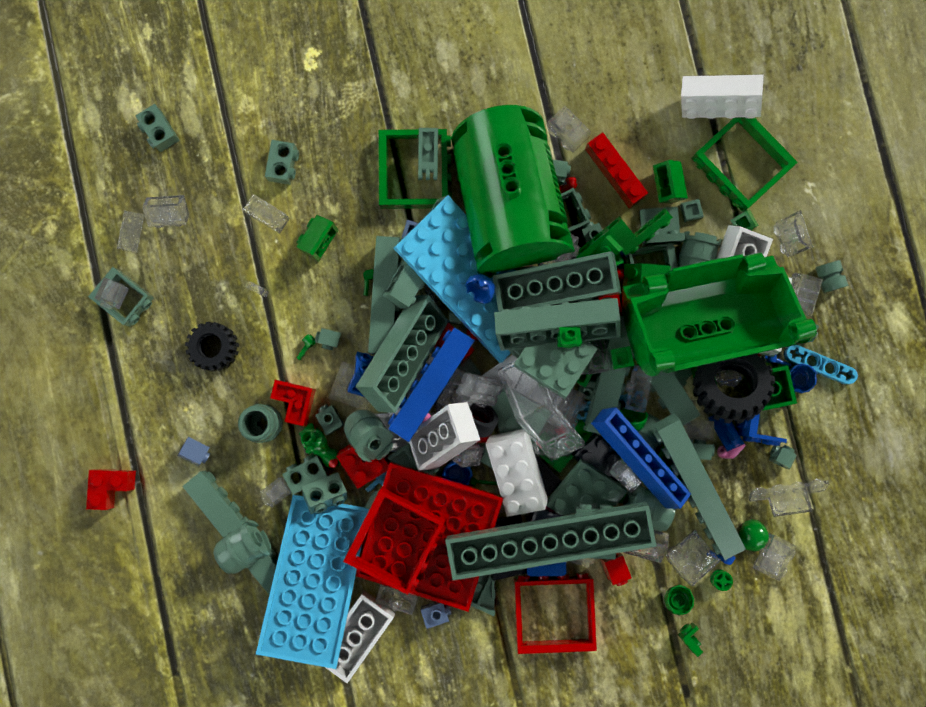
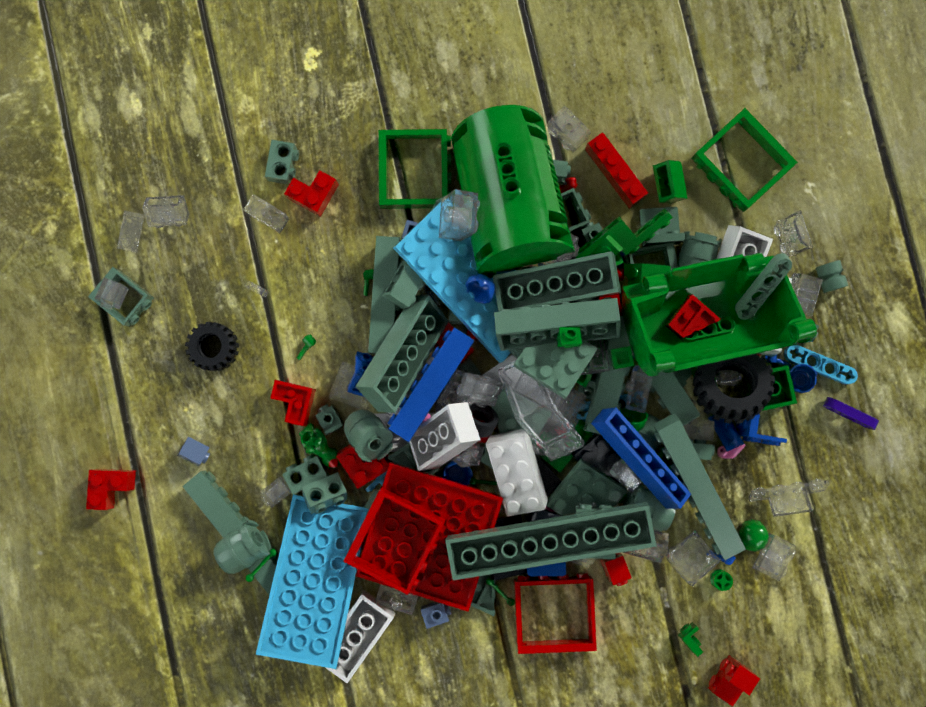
sand green brick [135,104,180,152] -> none
sand green piece [238,404,283,443] -> none
green slope [297,215,339,262] -> none
sand green plate [315,328,341,351] -> none
sand green hinge [418,128,438,180] -> none
green hair [664,585,694,616] -> none
sand green tile [680,199,704,223] -> none
white brick [681,75,764,119] -> none
green slope [730,210,759,230] -> none
sand green plate [769,445,797,470] -> none
none -> green hinge [245,549,277,582]
none -> red brick [284,170,339,217]
none -> clear brick [439,189,480,241]
none -> green hinge [486,578,515,606]
none -> red wing [665,294,720,338]
none -> red brick [708,655,760,707]
none -> sand green beam [735,253,792,320]
none -> dark purple beam [823,397,879,430]

